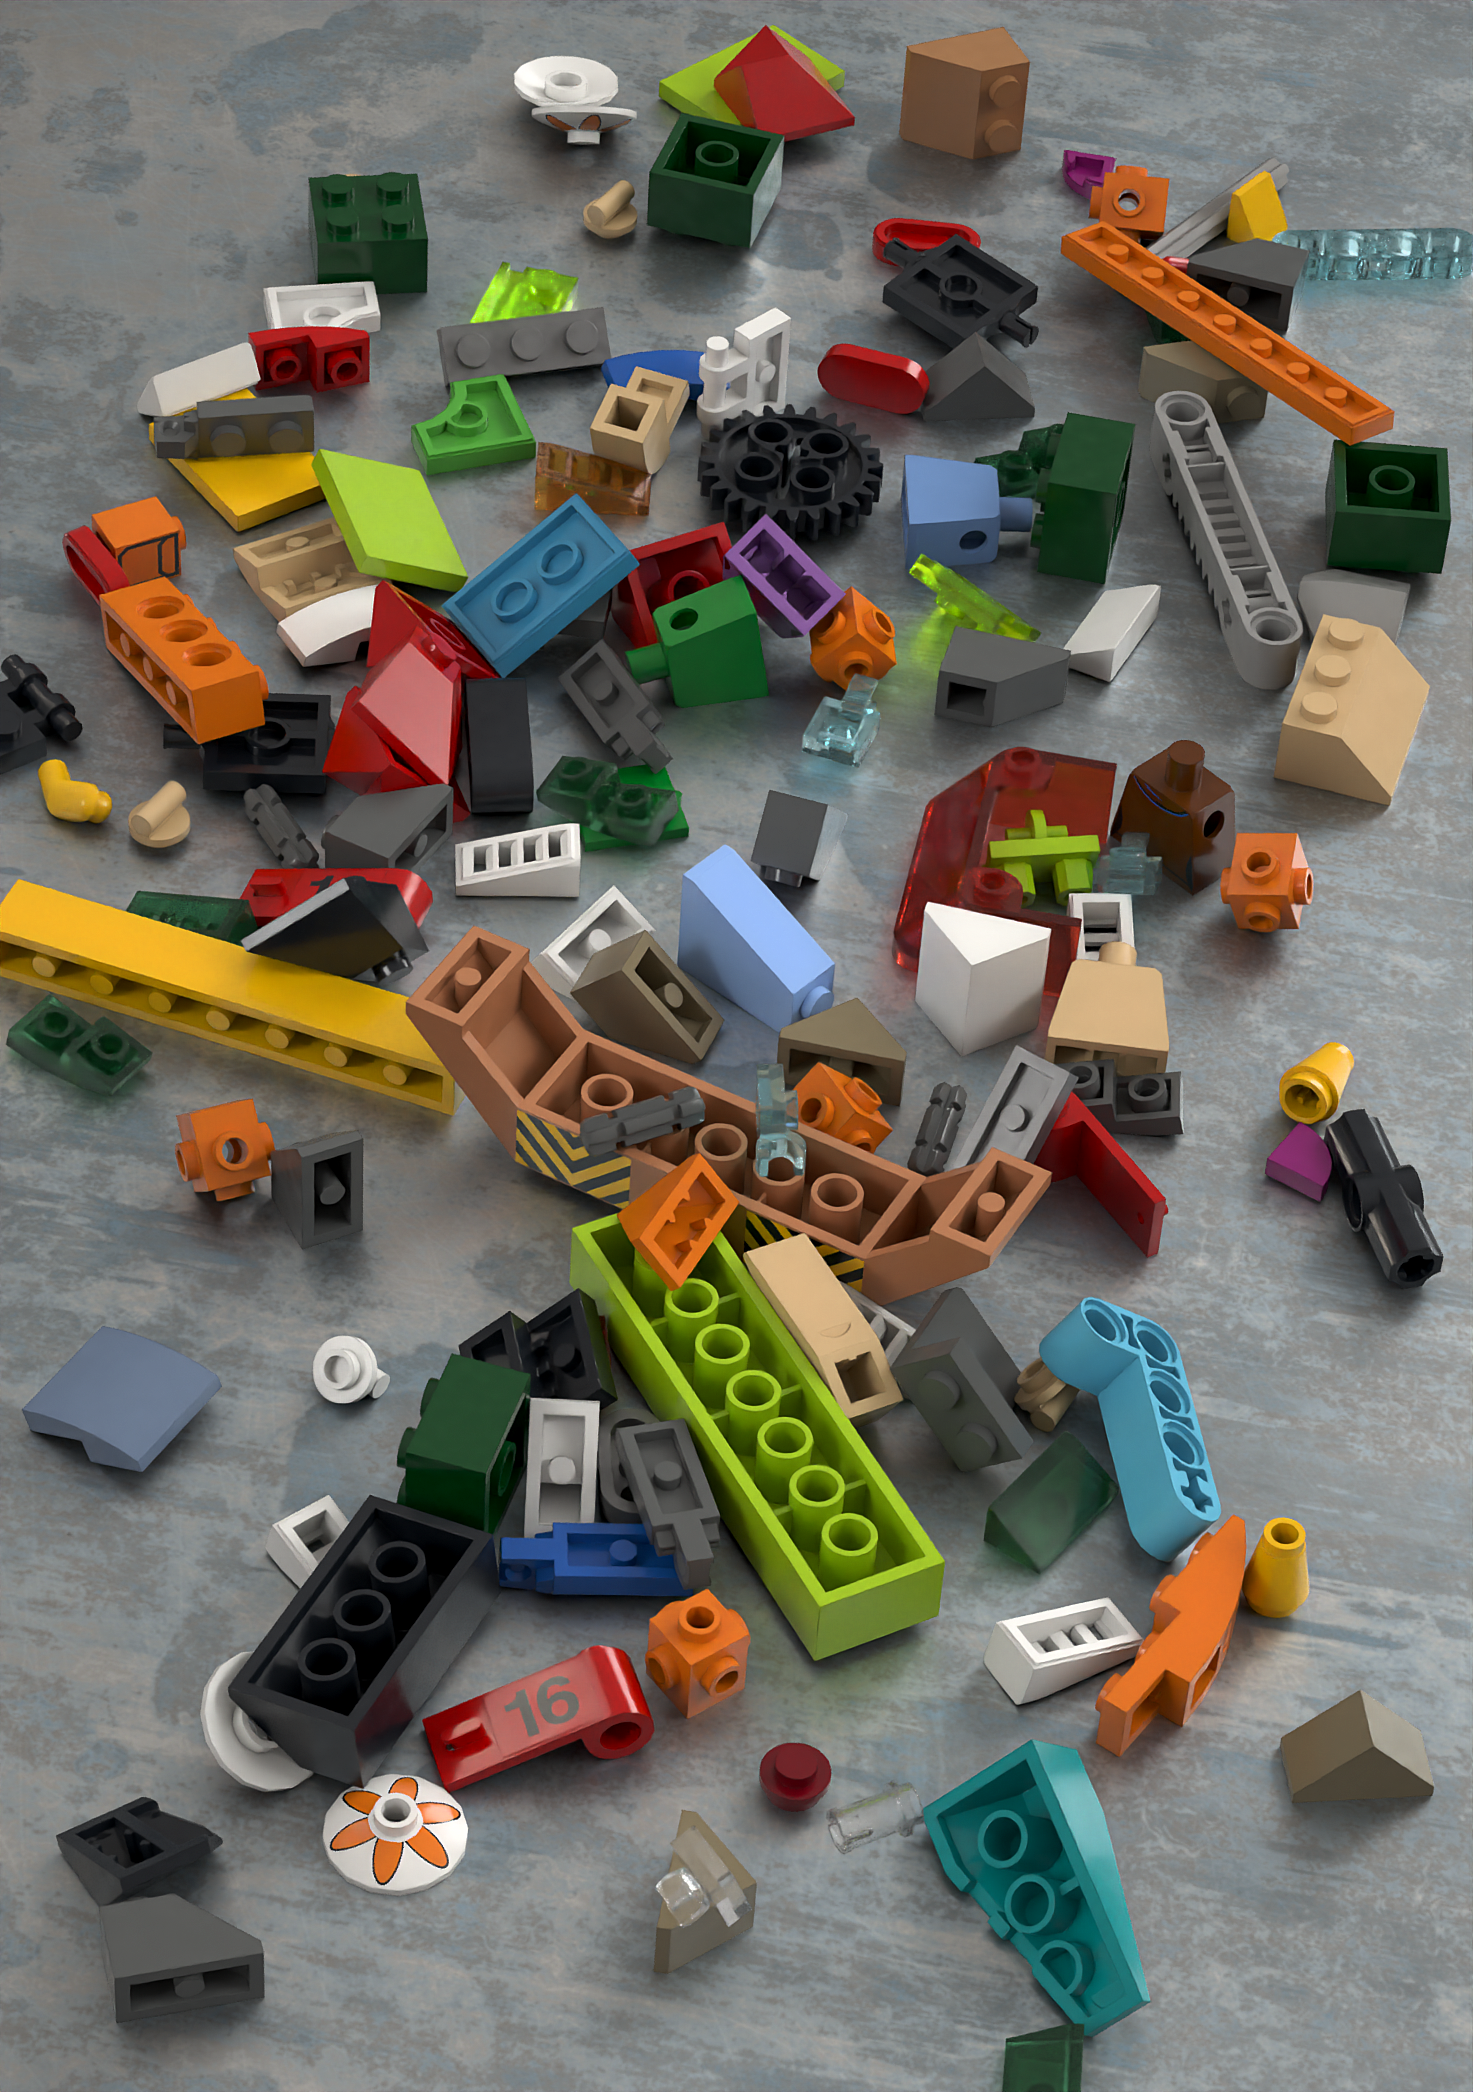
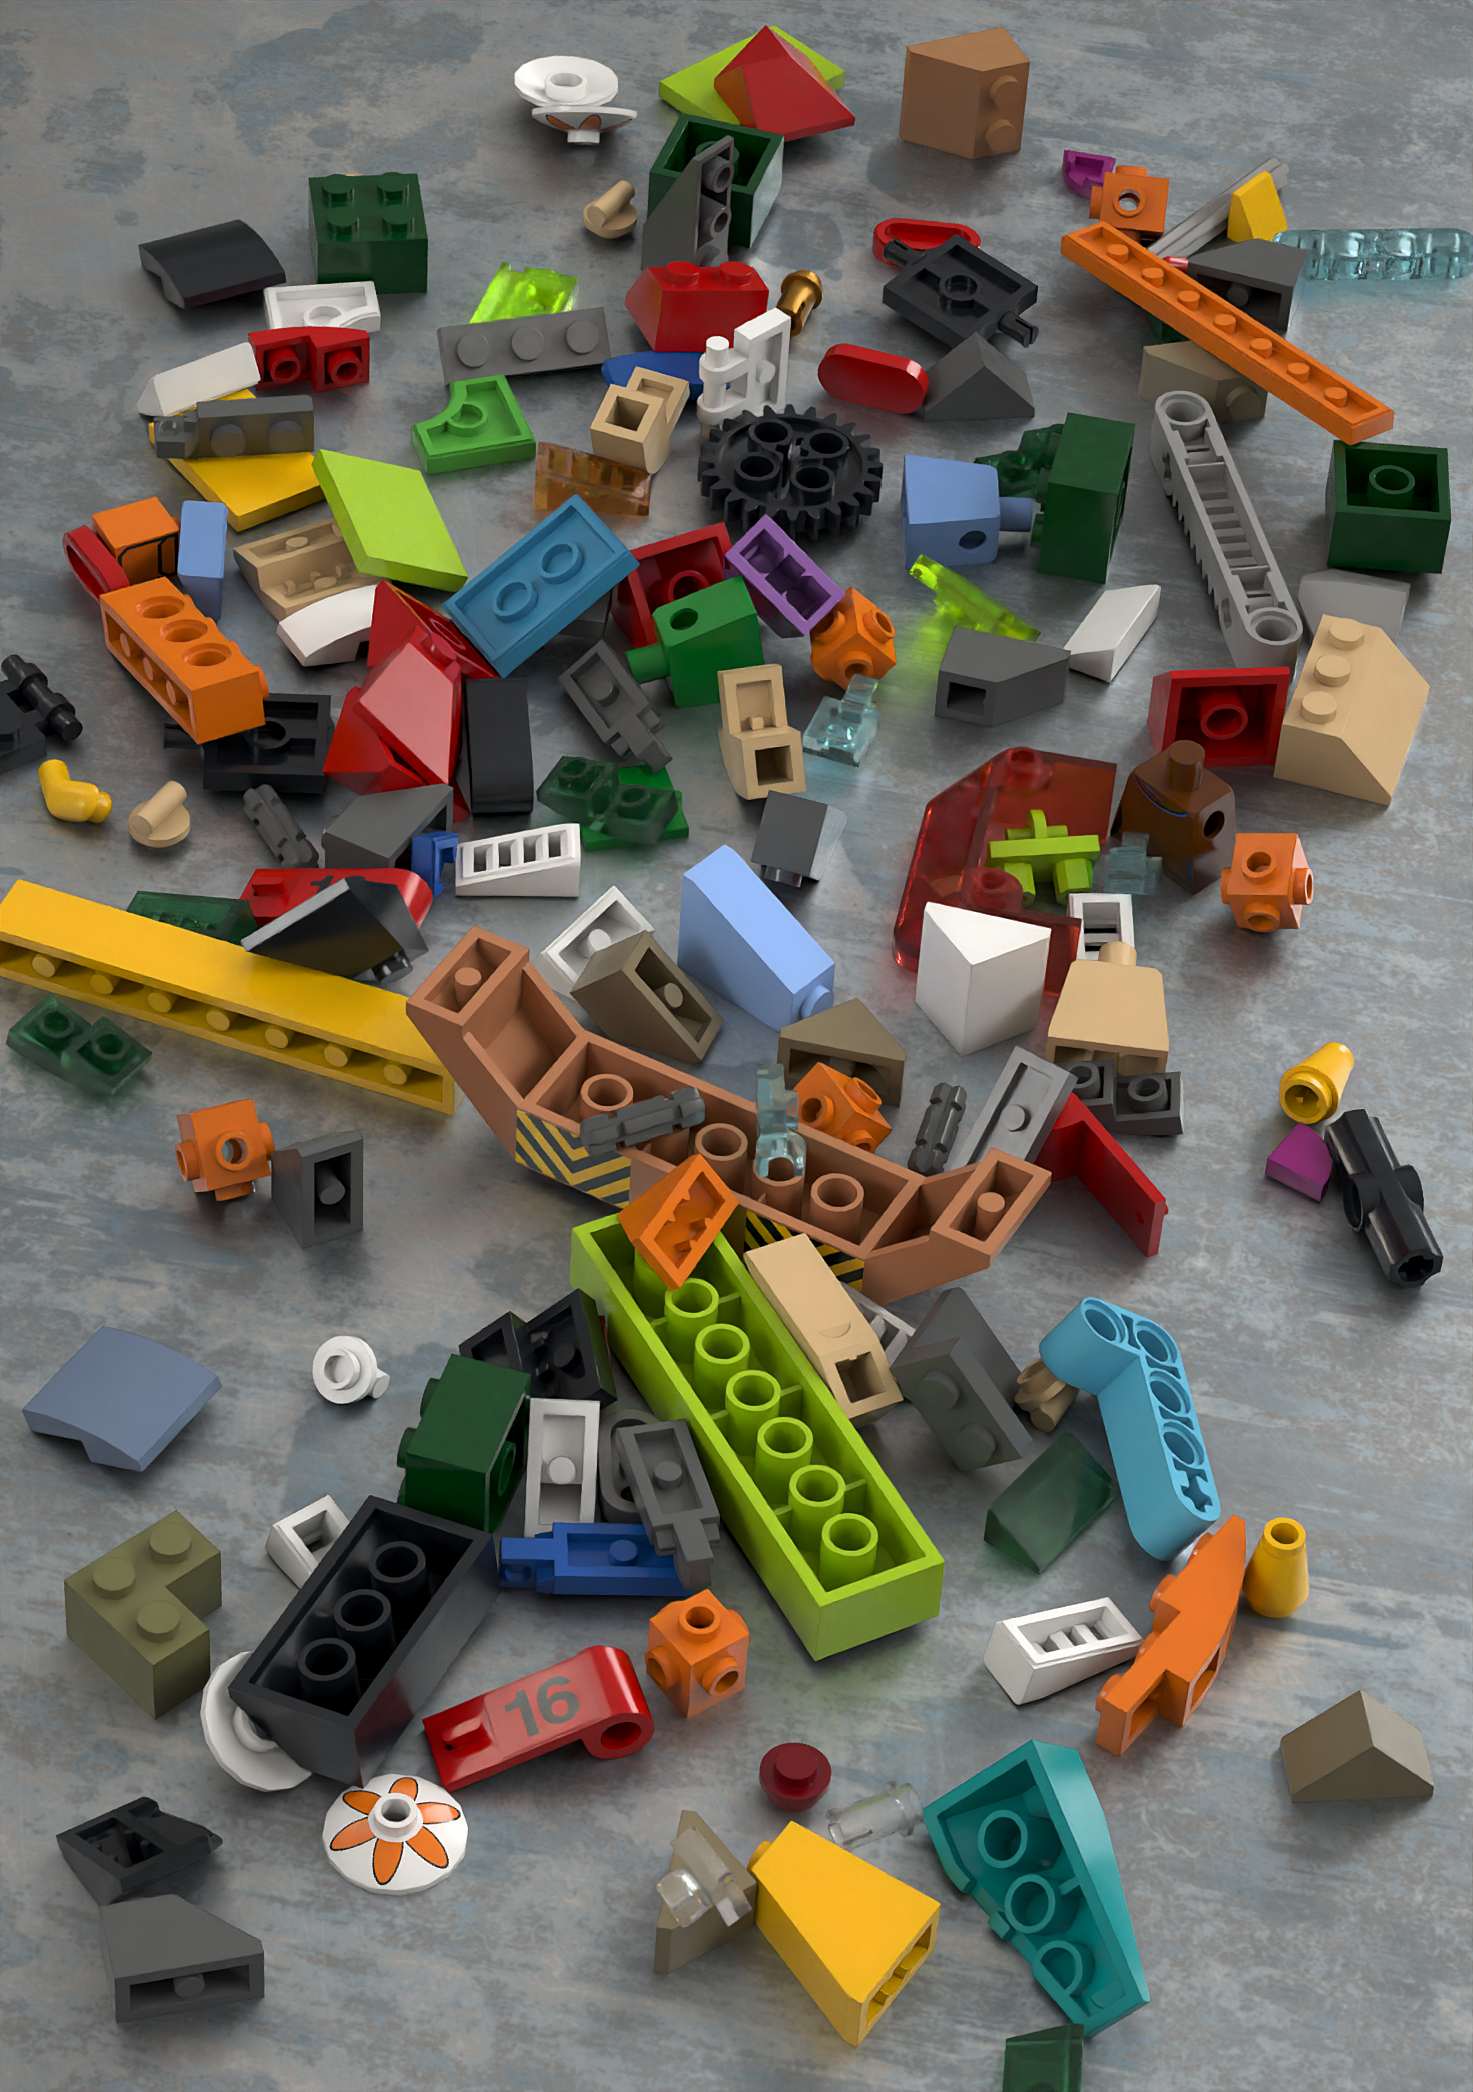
none -> olive brick [64,1510,222,1720]
none -> black slope [138,219,287,309]
none -> medium blue slope [177,500,228,623]
none -> blue tile [411,831,458,899]
none -> red slope [625,261,769,352]
none -> dark grey slope [641,135,734,271]
none -> tan brick [717,663,806,800]
none -> yellow slope [746,1820,941,2048]
none -> pearl gold pin [775,270,824,337]
none -> red slope [1147,667,1291,767]

